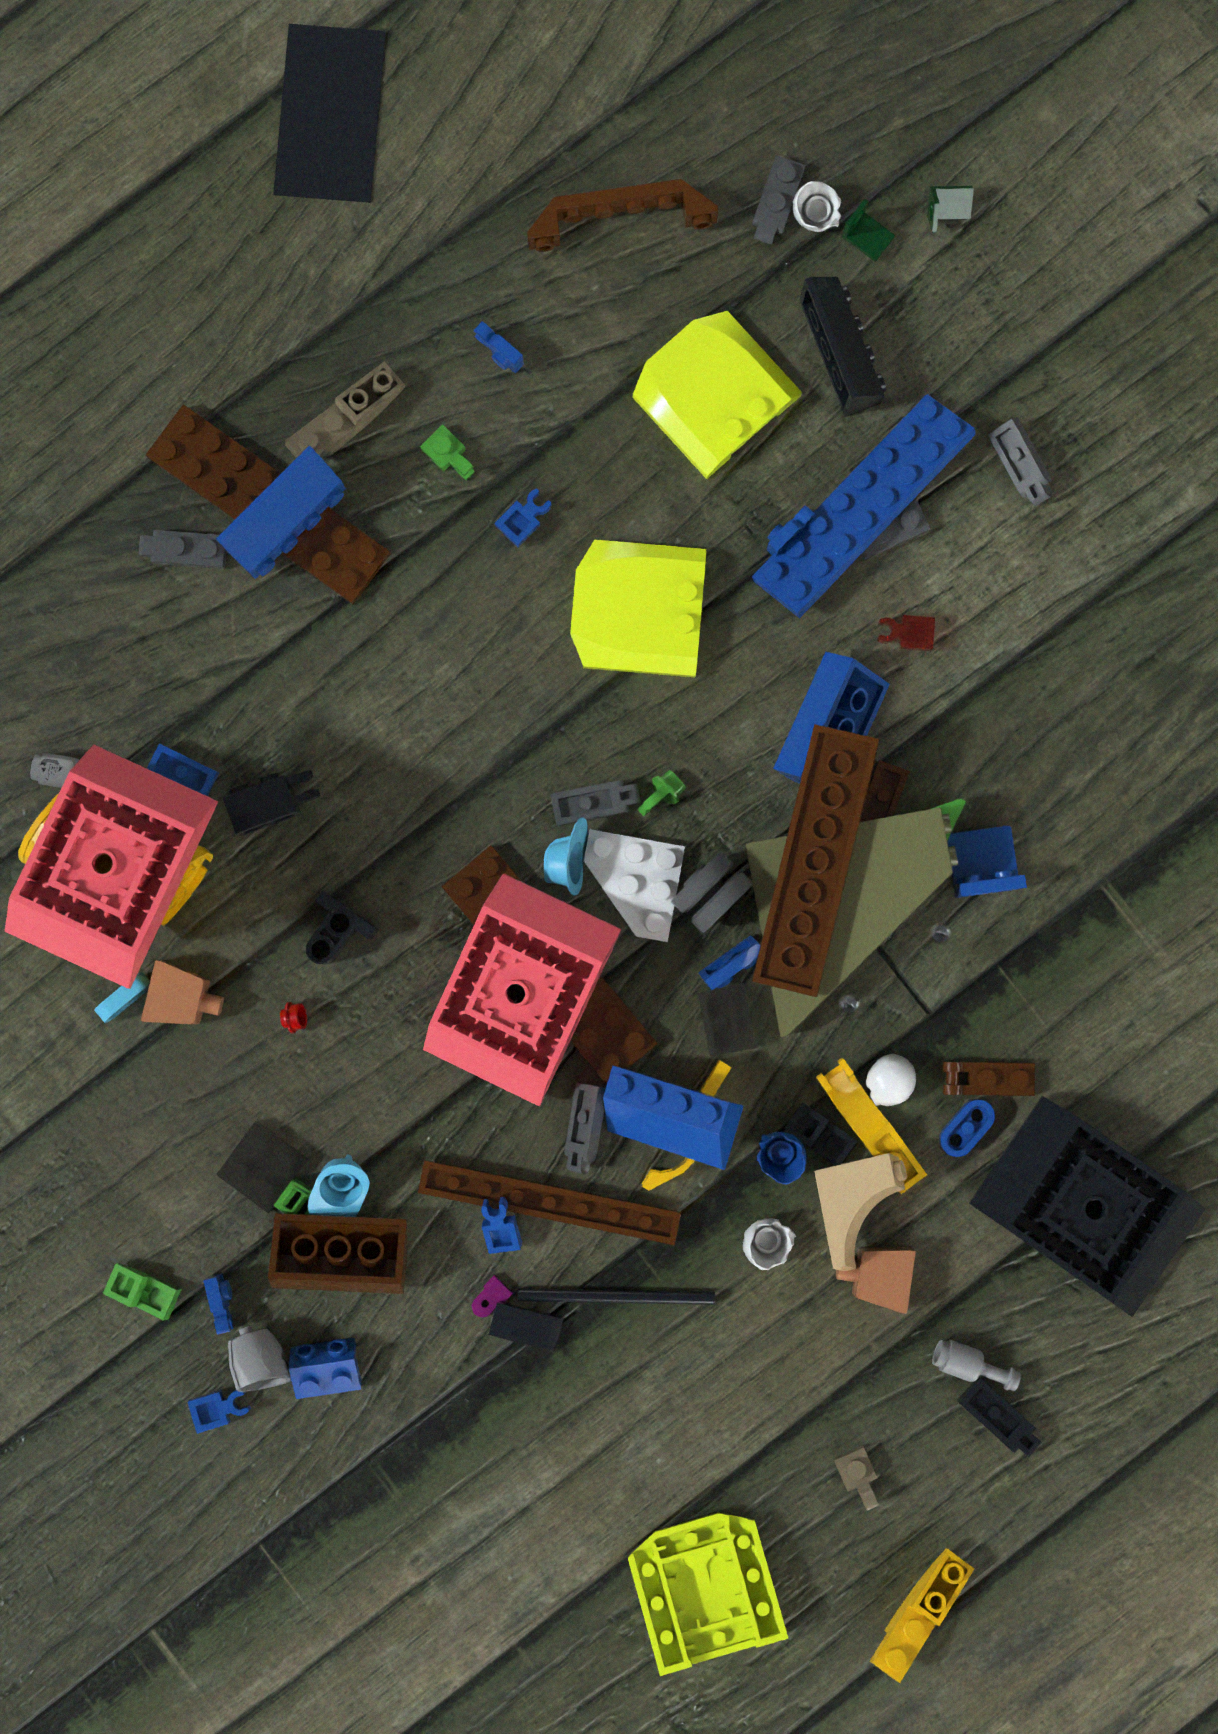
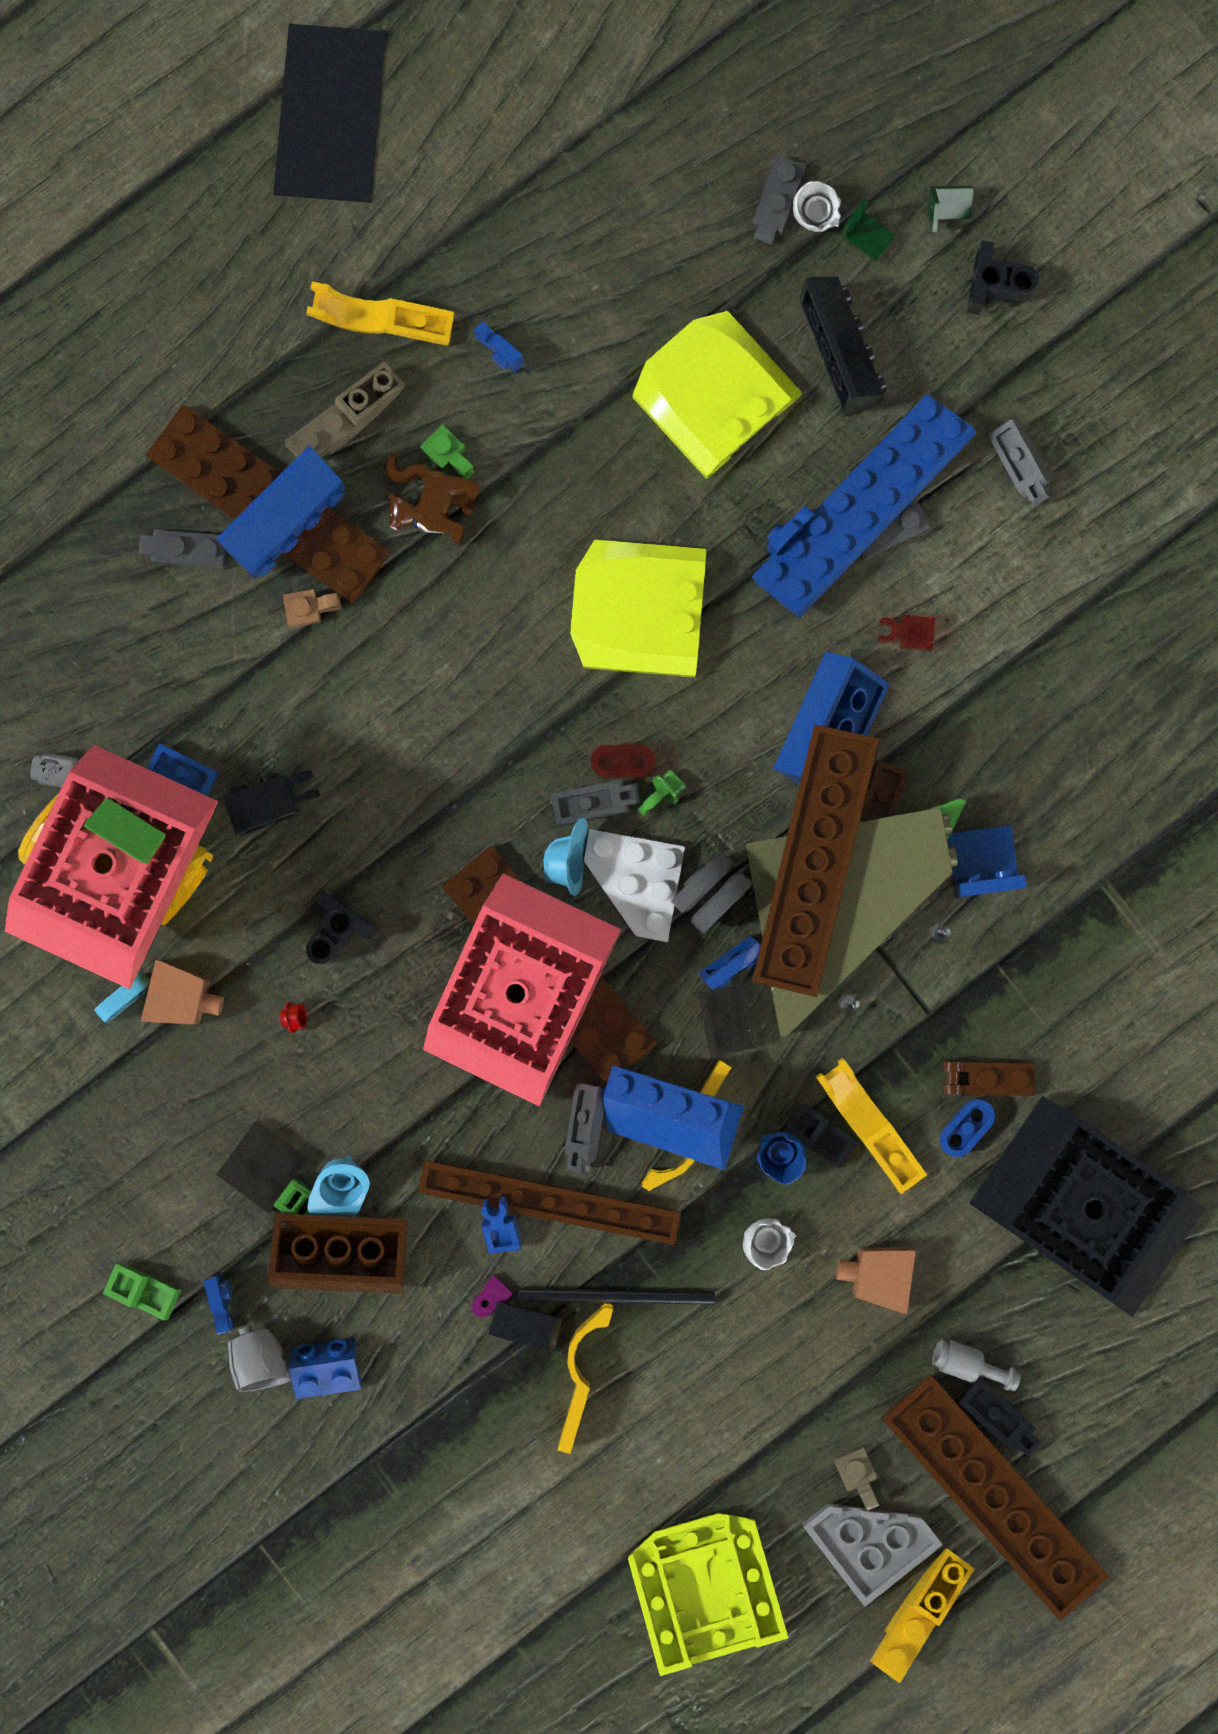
blue plate [188,1390,251,1434] -> none
blue plate [495,488,552,548] -> none
reddish brown slope [527,179,718,252] -> none
tan arch [814,1153,907,1271] -> none
white hair [866,1054,916,1106] -> none
none -> bright green slope [83,798,166,864]
none -> medium nougat plate [283,589,342,628]
none -> yellow piece [306,281,454,346]
none -> reddish brown animal [385,454,481,546]
none -> yellow piece [558,1303,613,1454]
none -> clear red plate [591,745,655,779]
none -> light grey plate [802,1503,943,1607]
none -> reddish brown plate [881,1373,1109,1621]
none -> black tile [967,240,1039,315]

